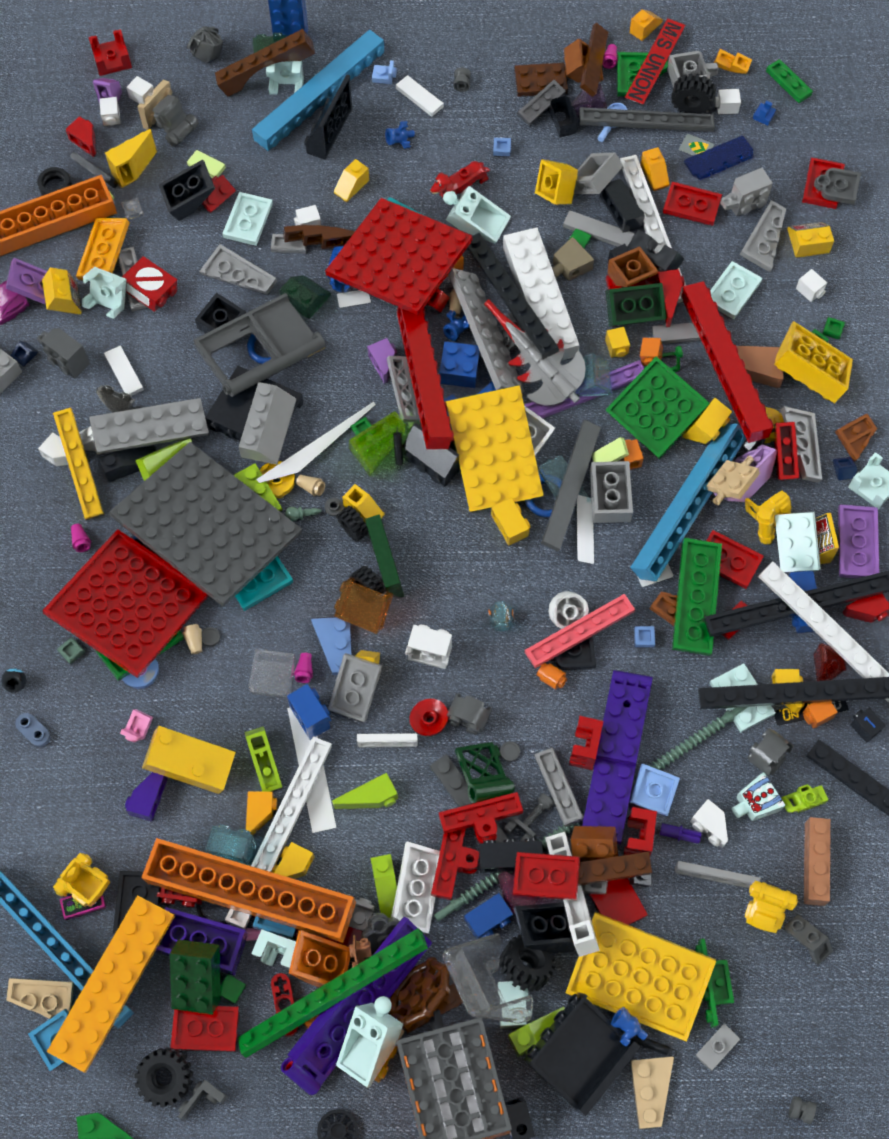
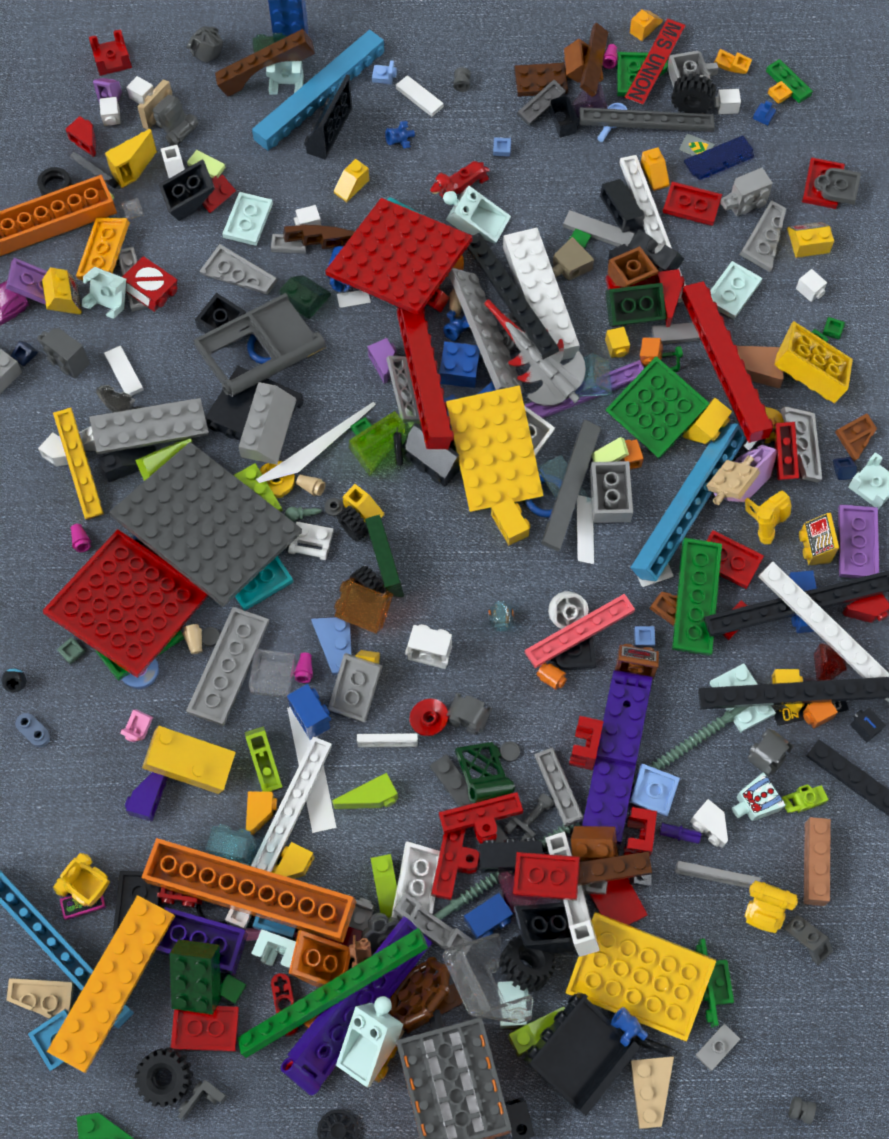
yellow slope [535,159,578,205] -> none
light grey window [574,152,623,194] -> none
light aqua plate [775,512,821,572] -> none
none -> white slope [161,145,184,178]
none -> light grey plate [186,607,269,726]
none -> white plate [288,522,334,560]
none -> light grey slope [393,892,473,958]
none -> dark orange slope [615,644,659,679]
none -> light orange plate [768,81,792,104]

